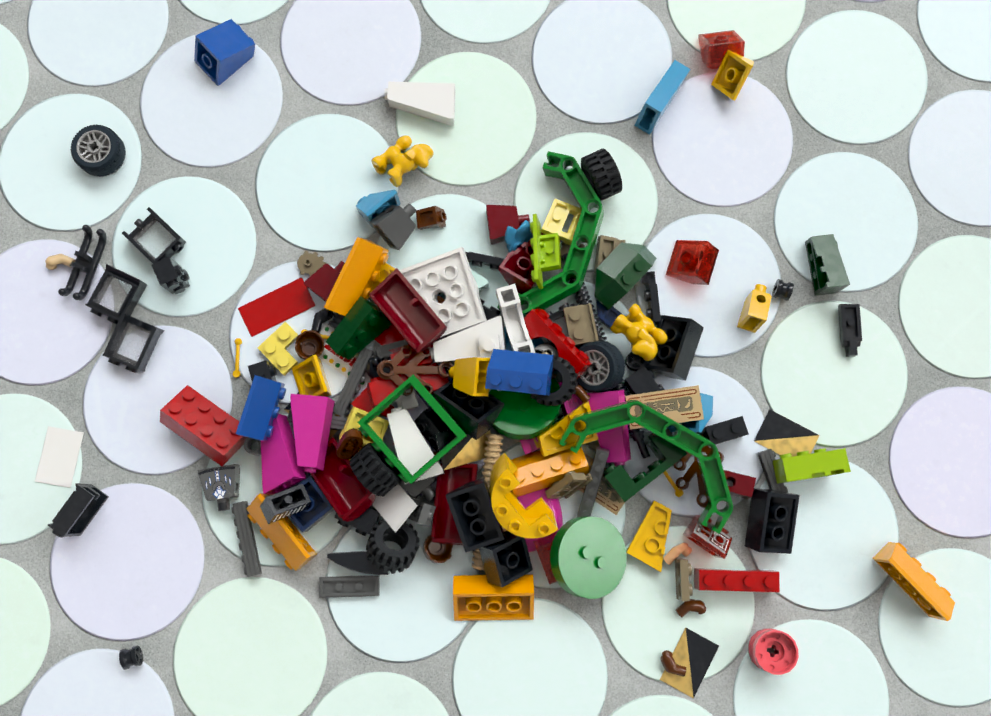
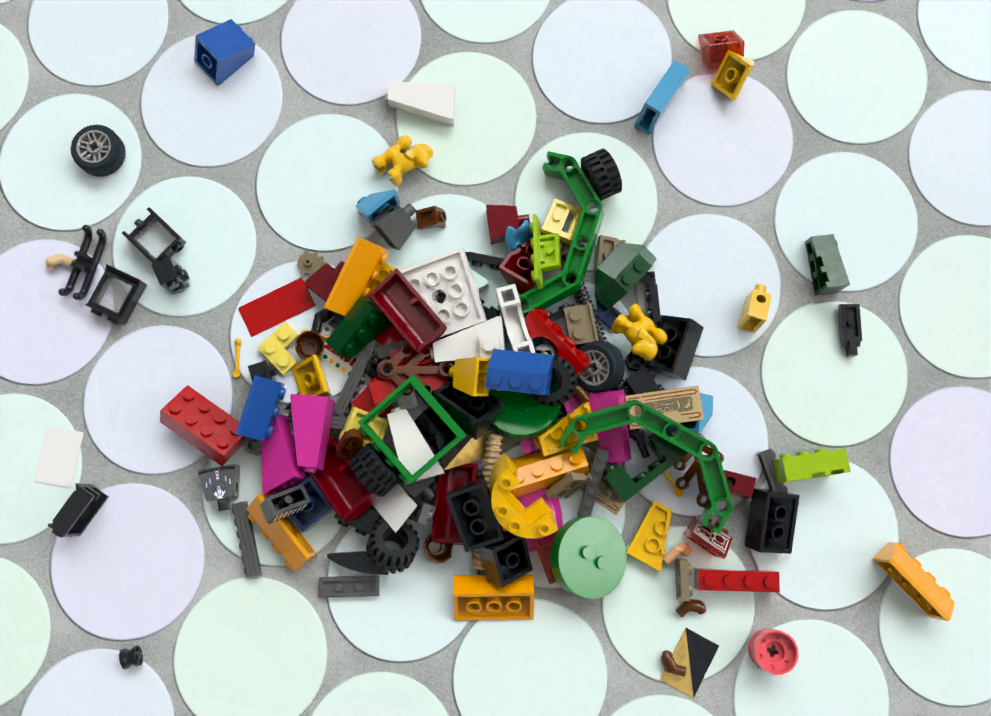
window [103,313,165,373] -> none
clear red slope [666,240,719,285] -> none
black brick [702,416,749,446] -> none
sticker [754,409,820,457] -> none
black wheel [772,279,794,301] -> none

